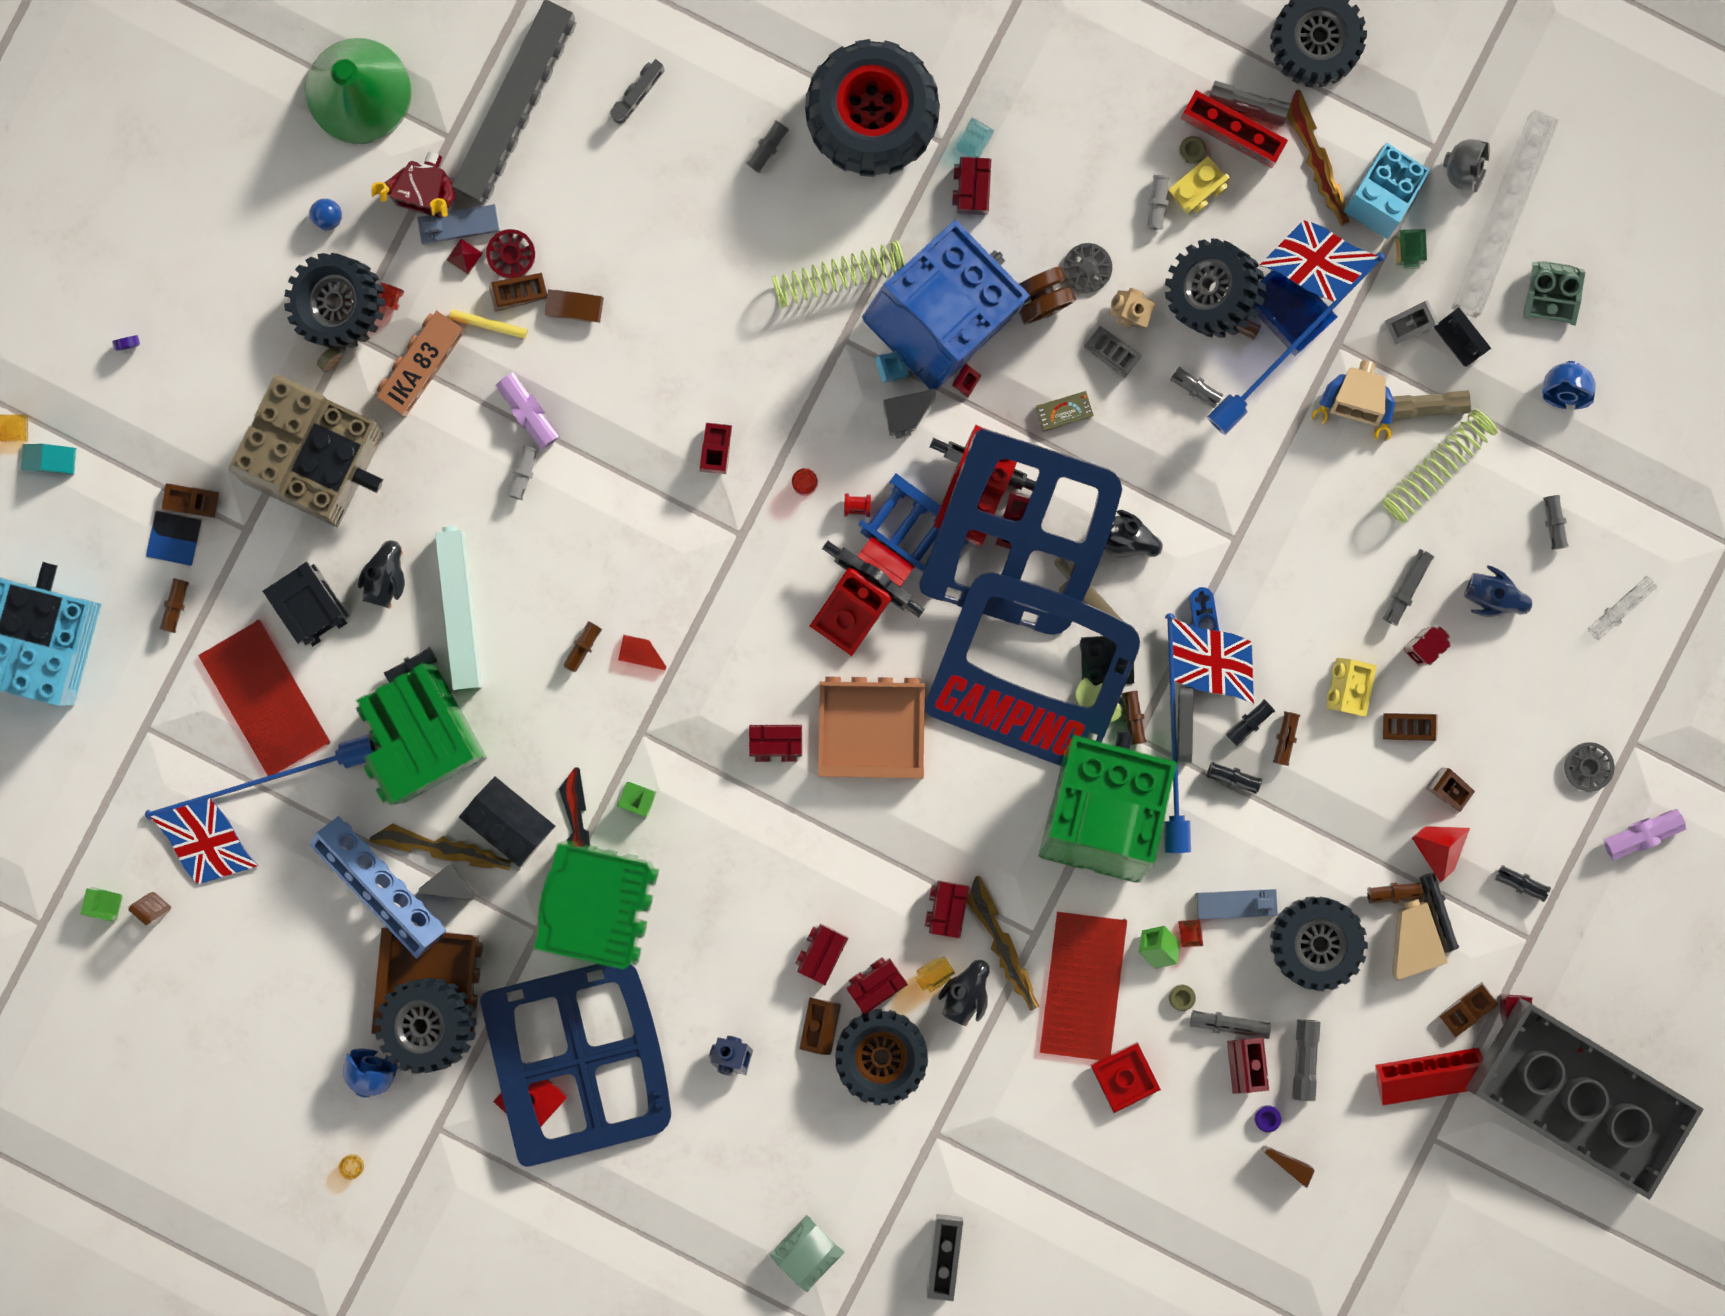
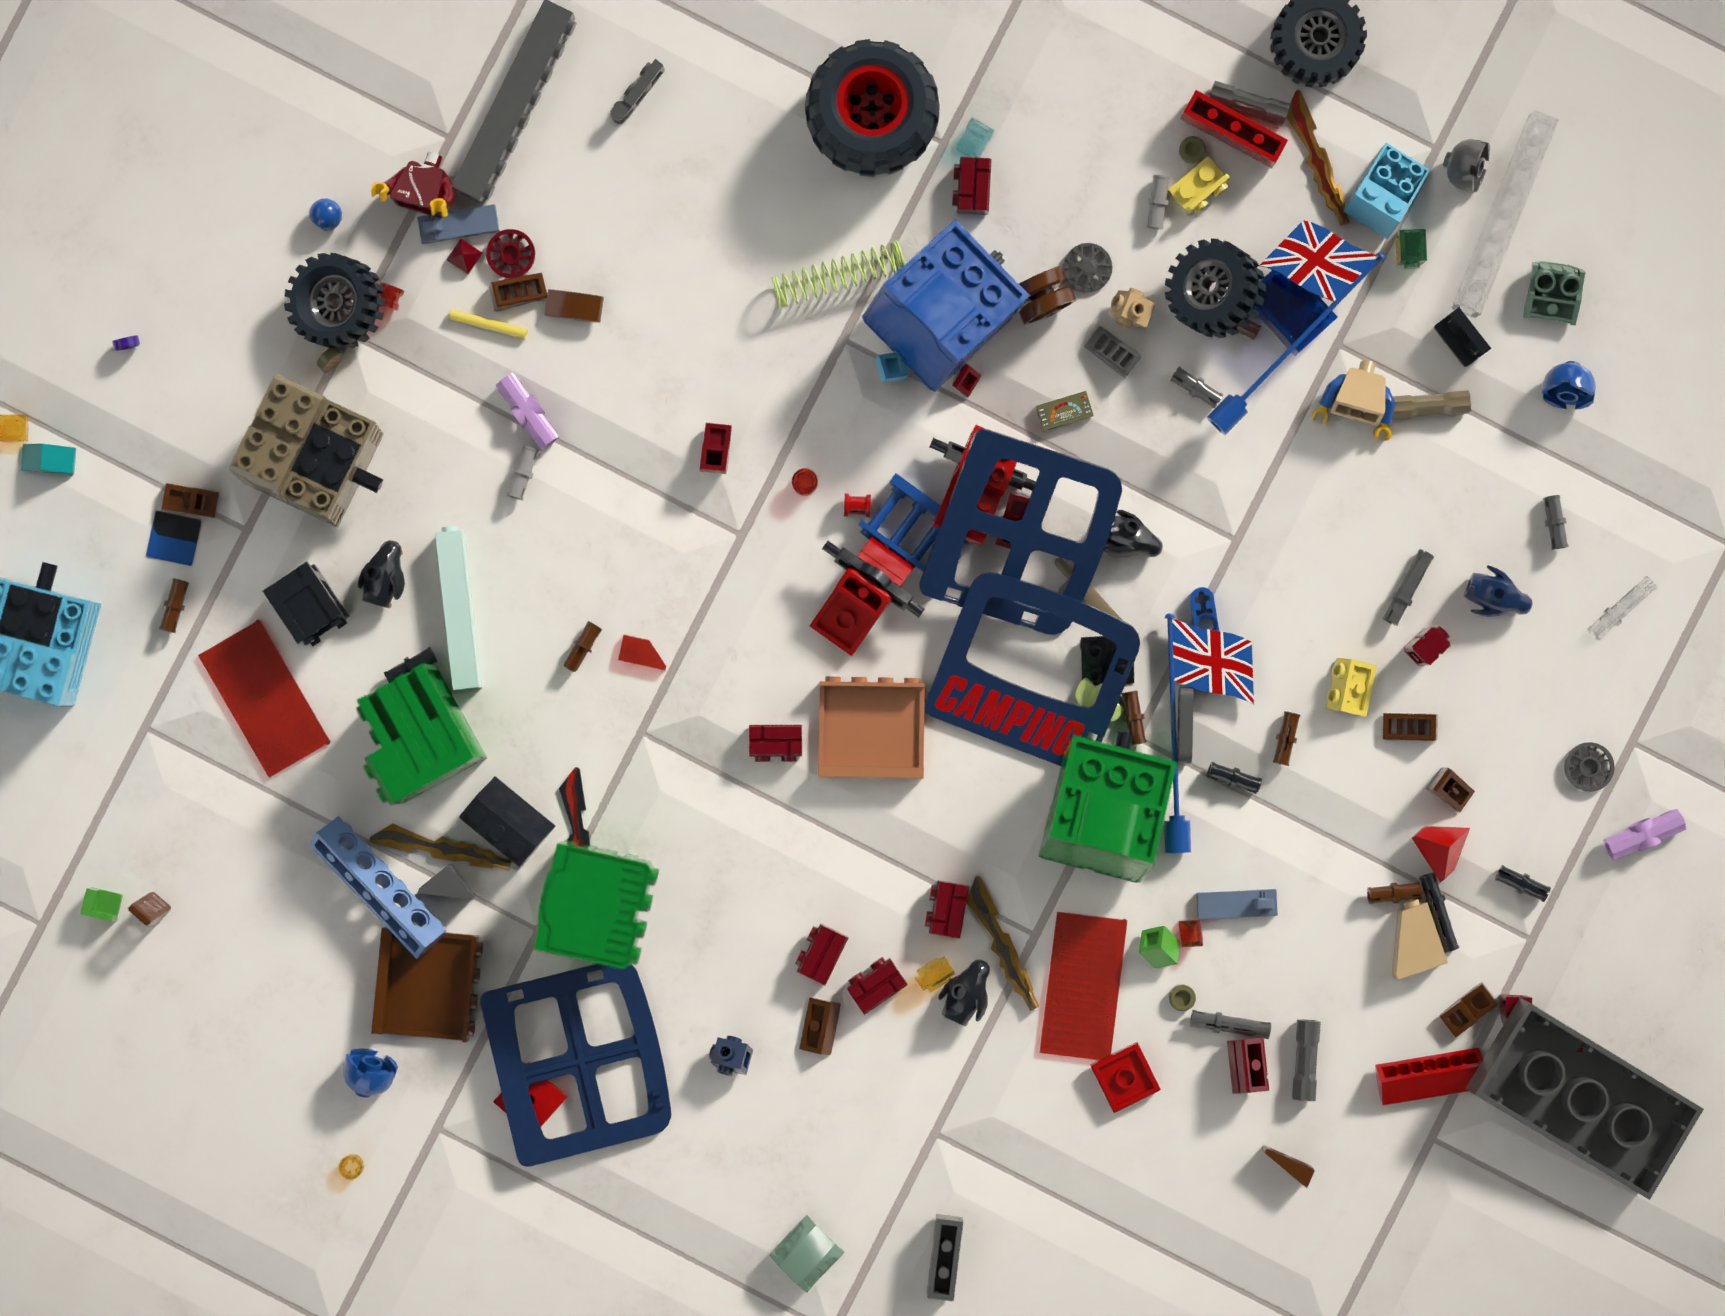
flag [145,734,376,884] -> none
green cone [305,38,411,144] -> none
black wheel [375,978,477,1074] -> none
nougat brick [376,310,466,417] -> none
bright green panel [617,782,657,817] -> none
dark grey pin [746,120,789,173] -> none
black wheel [835,1009,928,1106] -> none
dark grey slope [883,389,936,439] -> none
black pin [1225,699,1275,746] -> none
dark purple tile [1254,1105,1281,1132] -> none
black wheel [1270,896,1368,991] -> none
yellowish green piece [1382,409,1498,523] -> none
light grey slope [1385,300,1438,345] -> none

